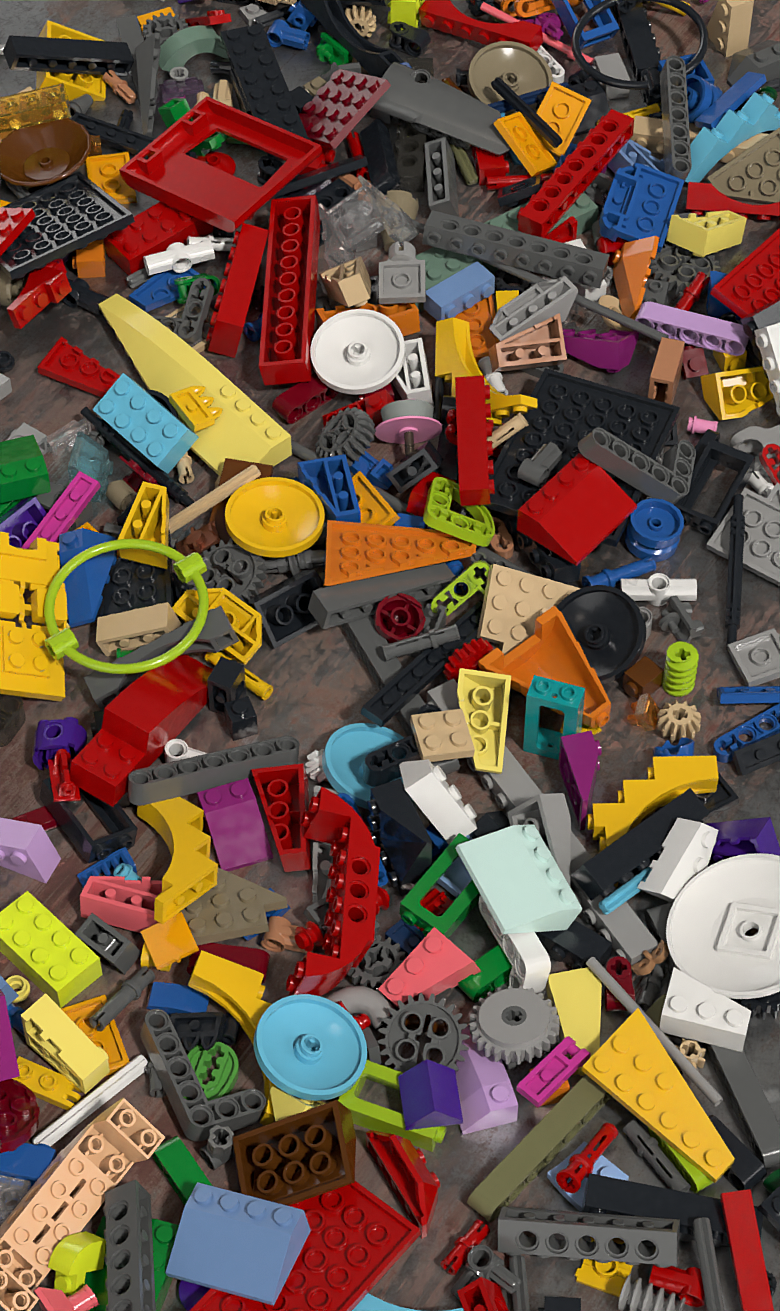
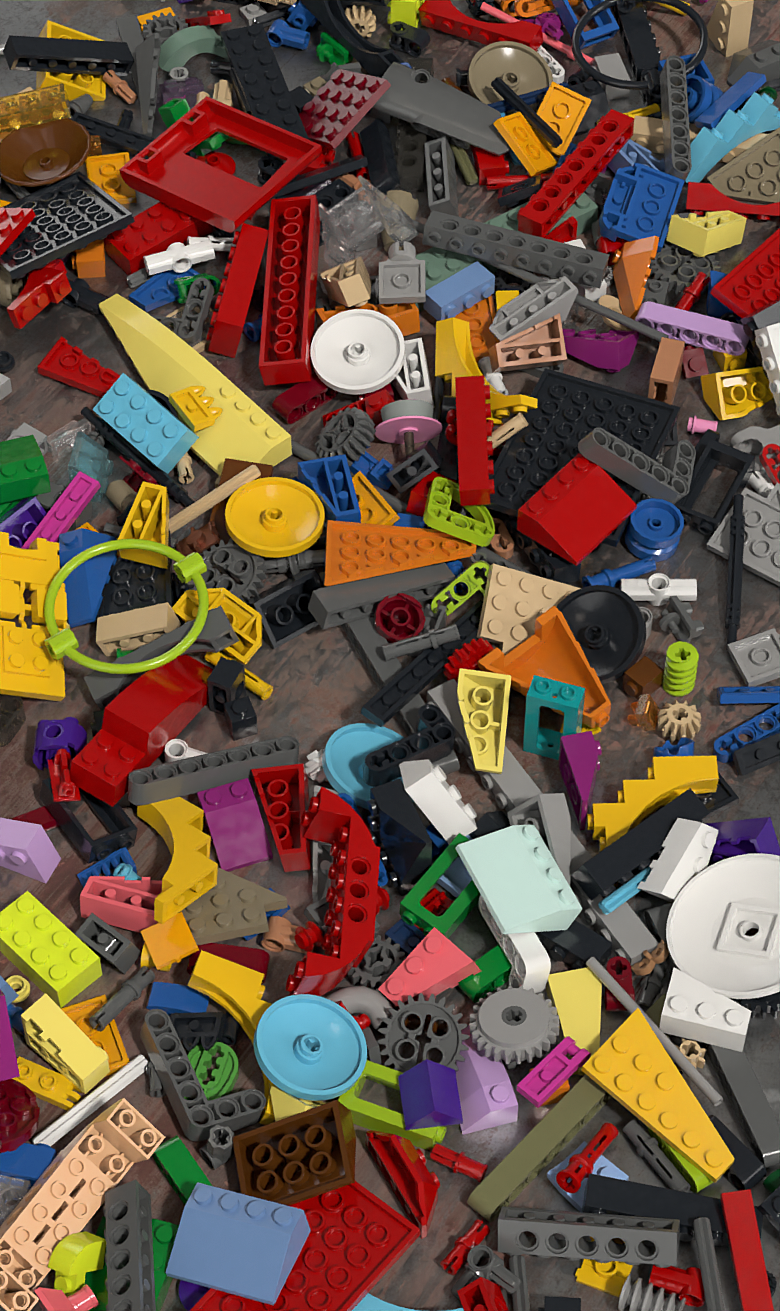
tan plate [410,709,475,762] -> none
dark grey piece [517,442,562,488] -> none
none -> red axle [430,1144,488,1183]

